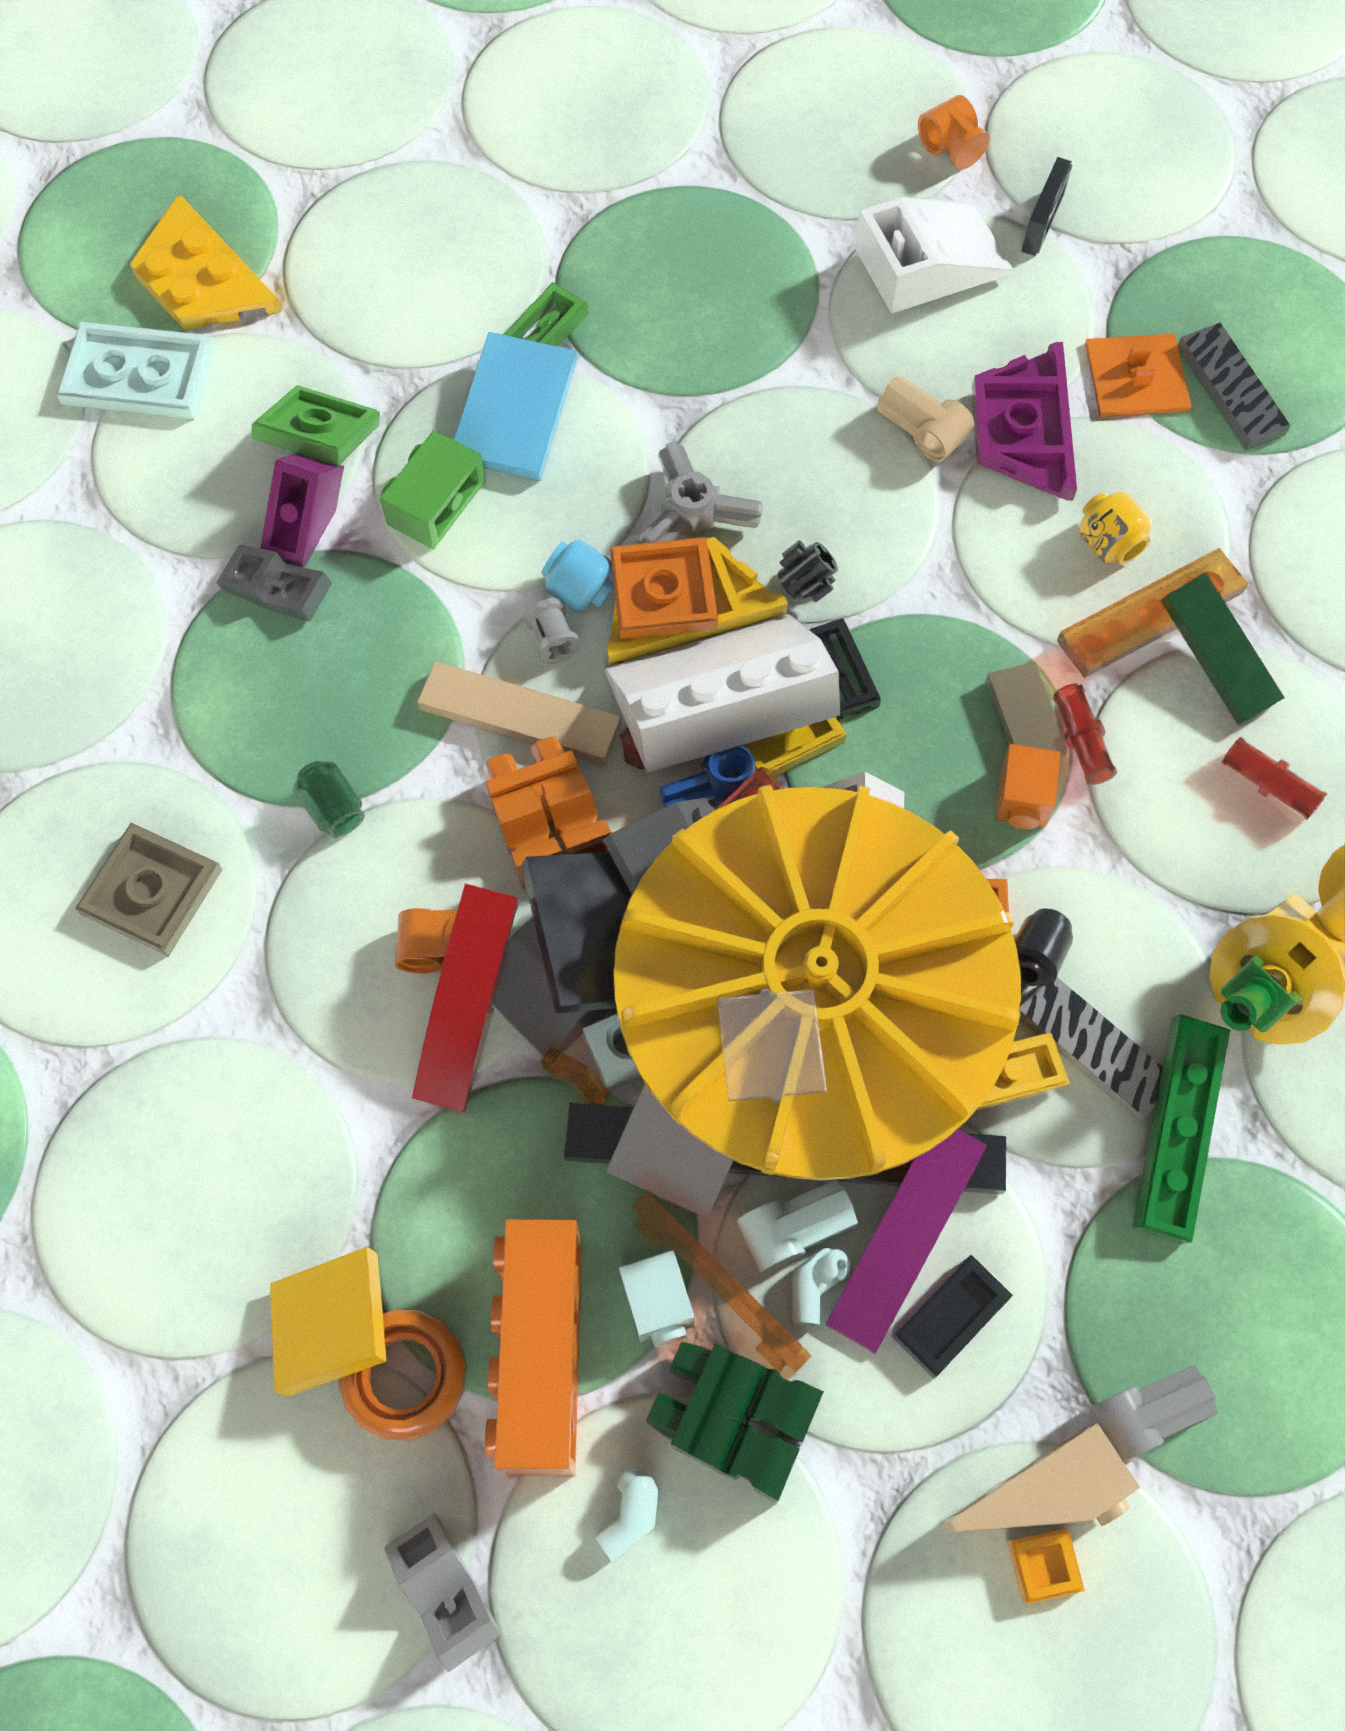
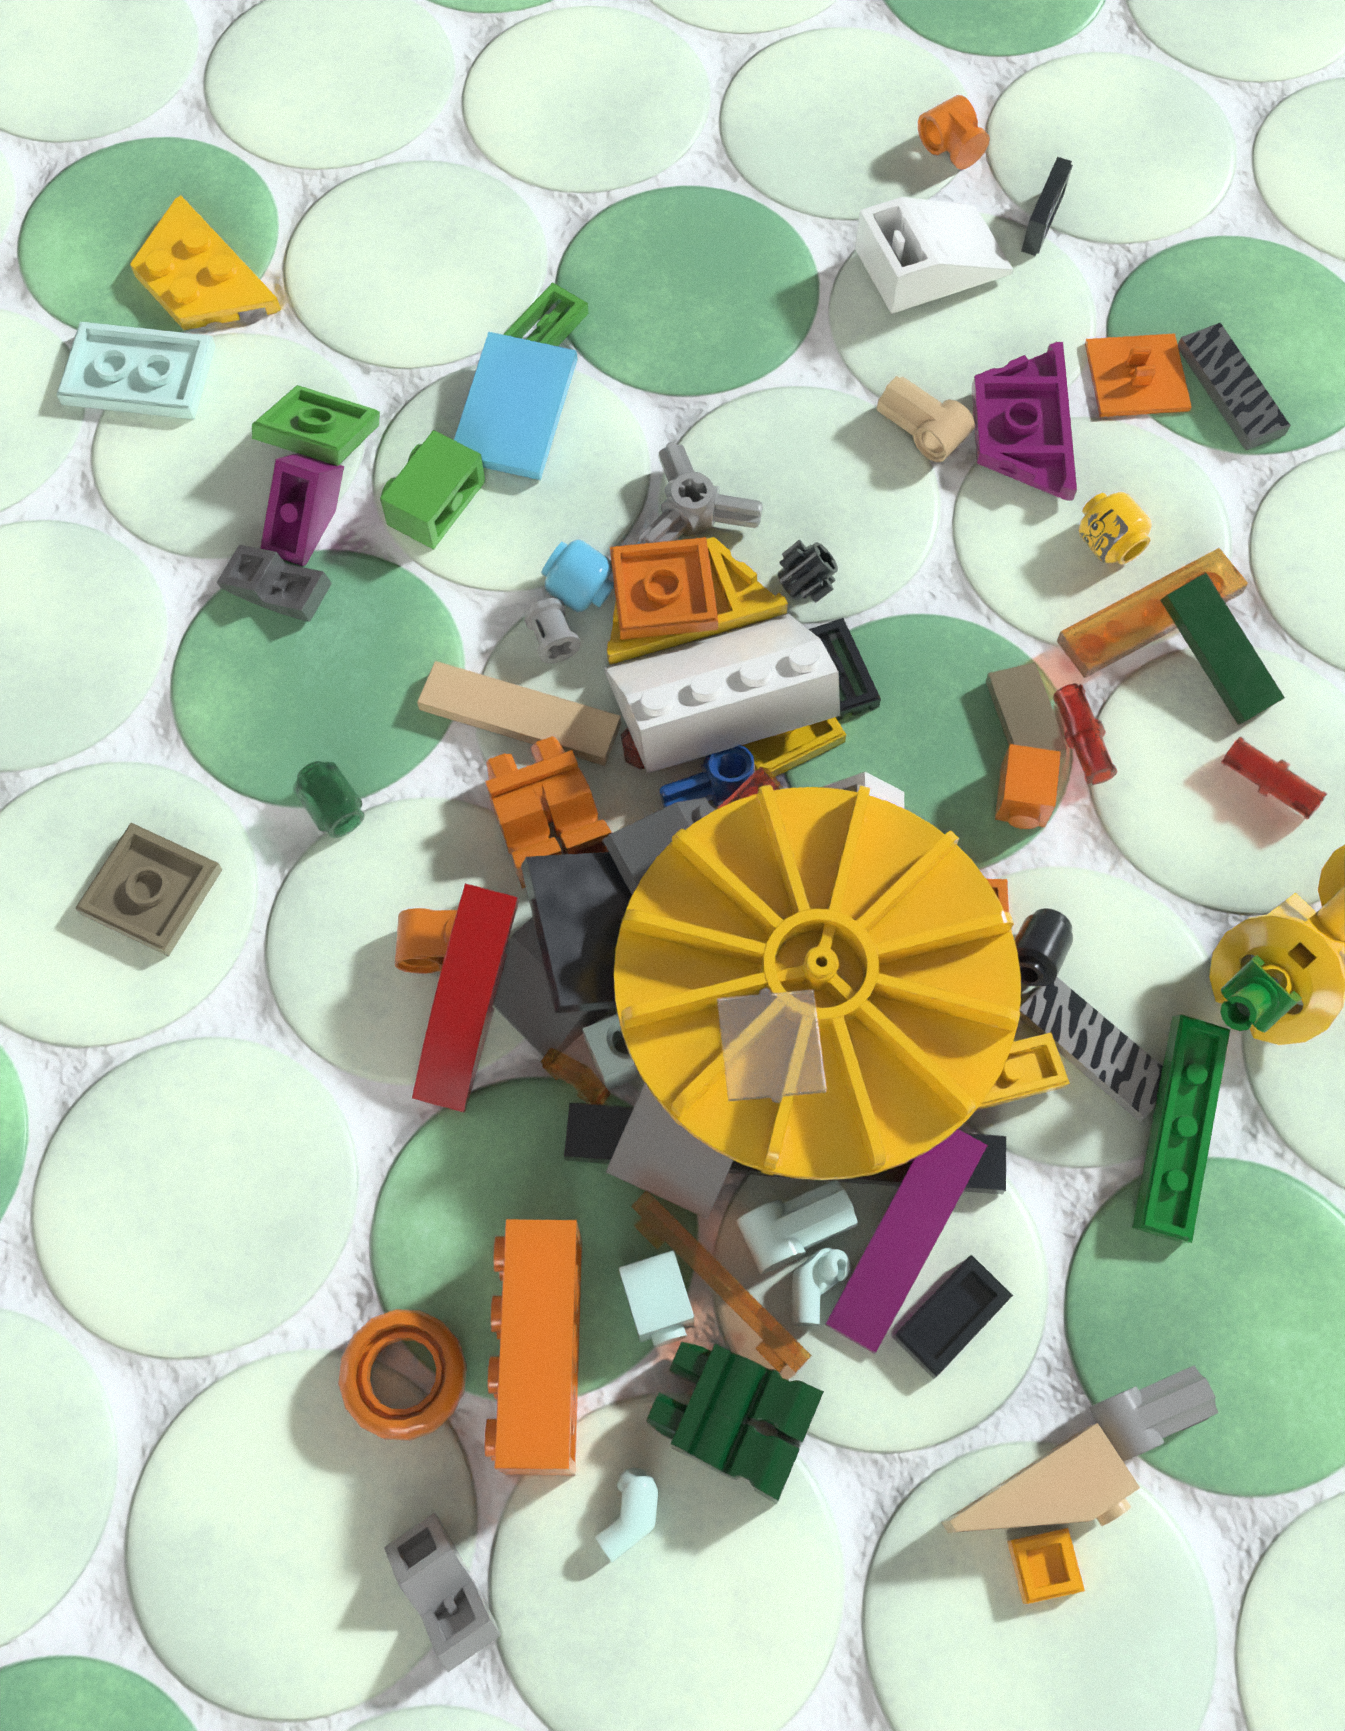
yellow tile [270,1247,387,1398] -> none

